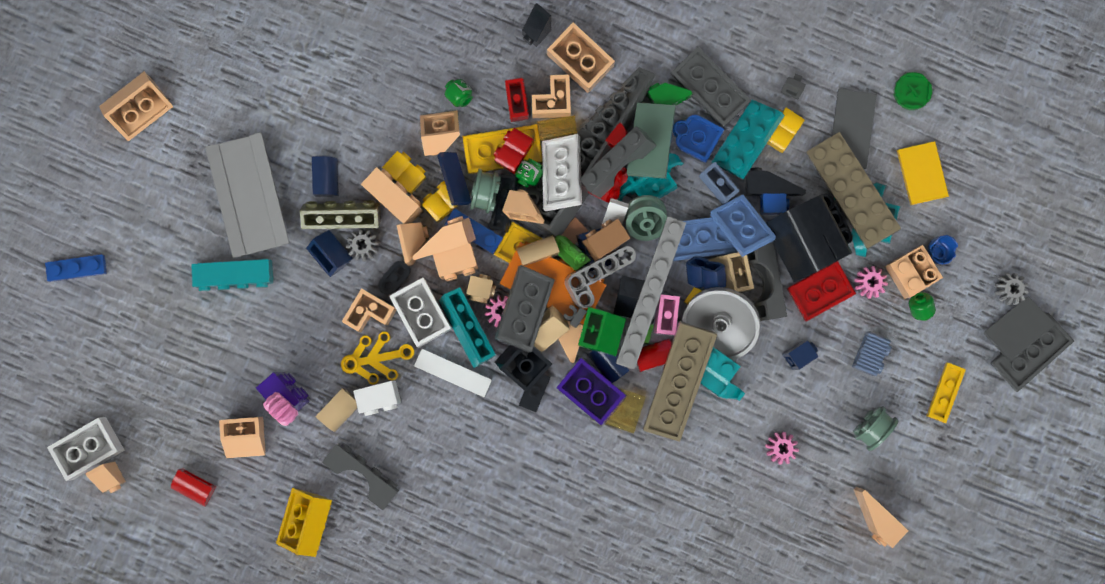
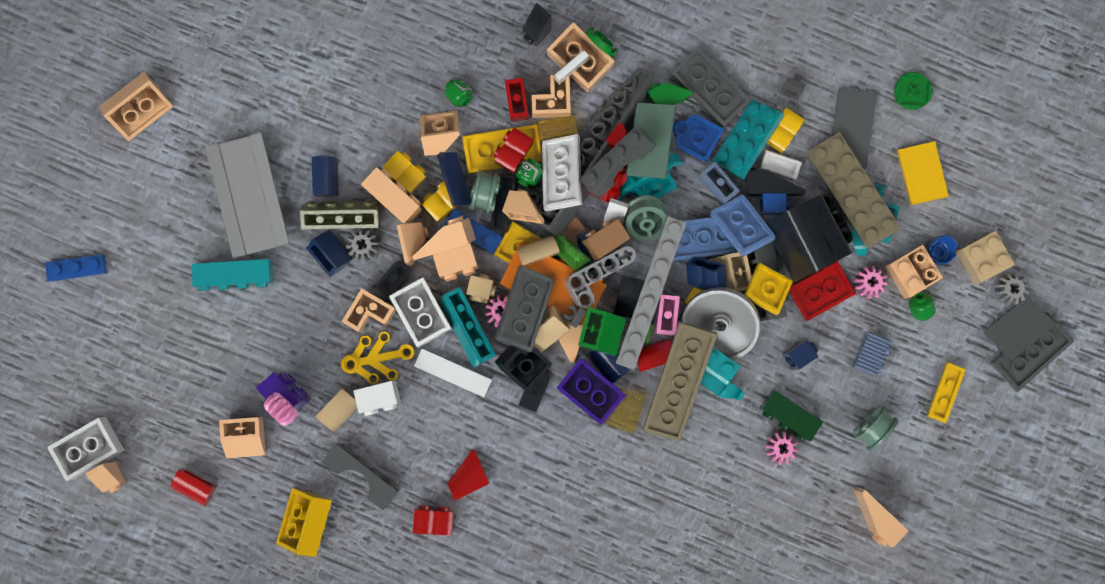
none -> red brick [413,505,454,536]
none -> red slope [447,450,490,501]
none -> white tile [555,50,589,85]
none -> green tile [586,27,618,57]
none -> yellow tile [744,263,793,315]
none -> dark green brick [759,390,823,442]
none -> white tile [760,150,802,181]
none -> tan brick [956,231,1015,284]

